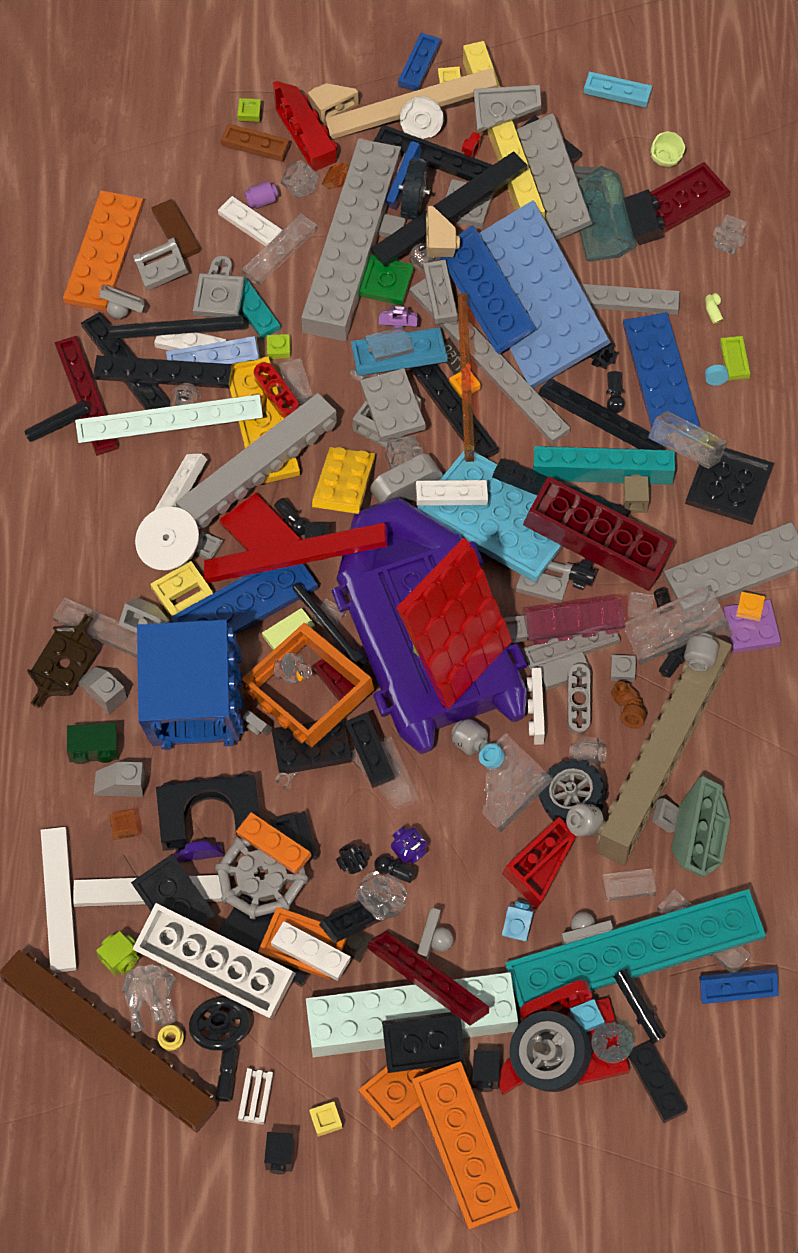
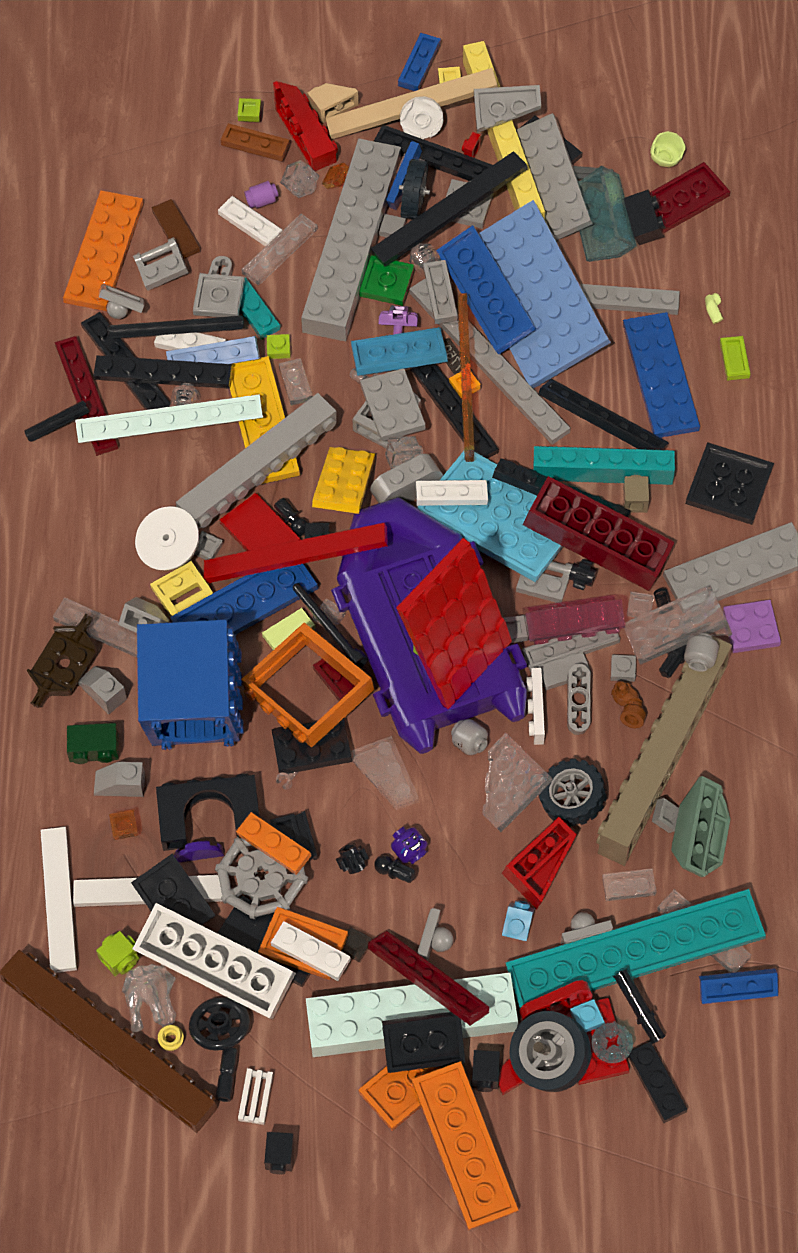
white plate [155,453,207,510] -> none
light grey plate [243,710,273,736] -> none
red beam [254,362,299,418] -> none
clear animal [274,653,312,683] -> none
light yellow plate [309,1102,343,1137] -> none
black tile [319,894,391,944] -> none
black plate [345,713,395,788] -> none
clear plate [355,872,407,920] -> none
clear piece [365,327,414,362] -> none
tan slope [426,206,460,257] -> none
medium azure tile [479,743,505,769] -> none
light grey head [566,804,604,837] -> none
clear head [569,736,607,768] -> none
medium azure plate [584,72,652,108] -> none
black gear [588,343,618,369] -> none
black axle [606,371,625,413] -> none
clear brick [648,411,727,469] -> none
medium azure tile [705,365,729,386] -> none
clear brick [712,214,747,255] -> none
light orange plate [736,591,765,622] -> none

